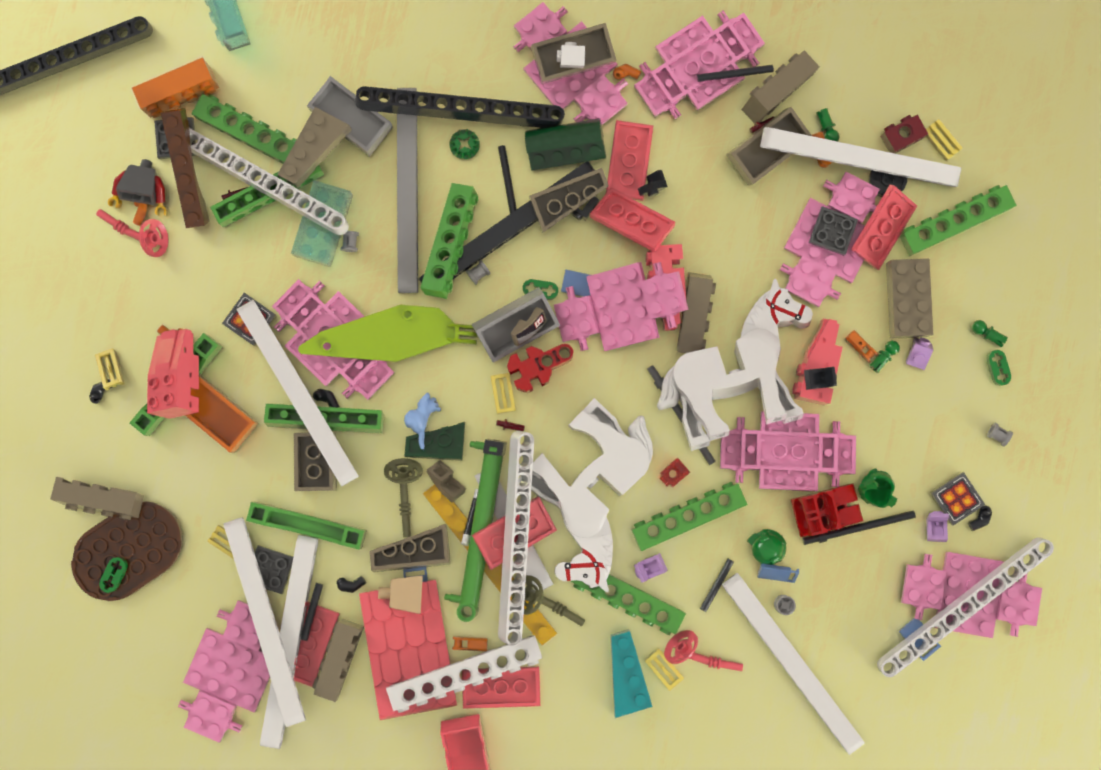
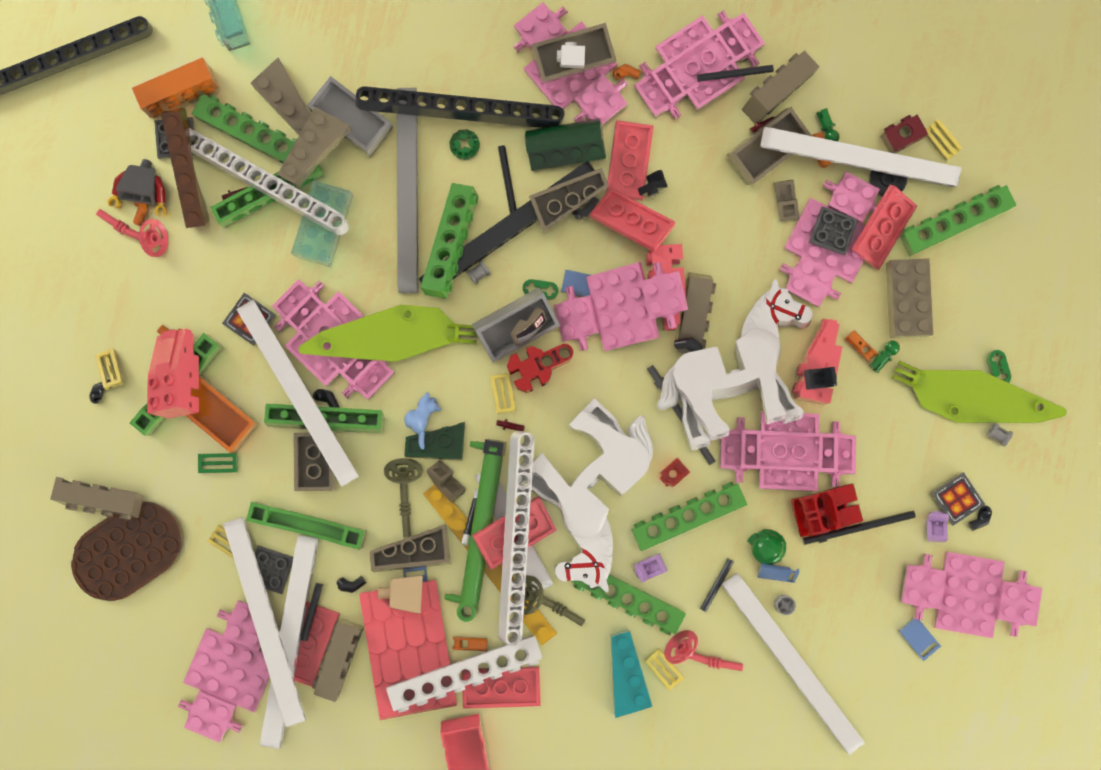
green beam [99,557,128,593] -> none
light grey bush [340,231,359,252] -> none
green helmet [858,468,897,508] -> none
white beam [877,537,1054,677] -> none
lavender bracket [906,337,933,370] -> none
green pin [972,320,1008,347] -> none
none -> green tile [198,453,238,473]
none -> dark tan wedge [251,58,311,136]
none -> black arm [674,337,703,352]
none -> dark tan slope [774,179,799,221]
none -> lime wing [892,360,1067,423]

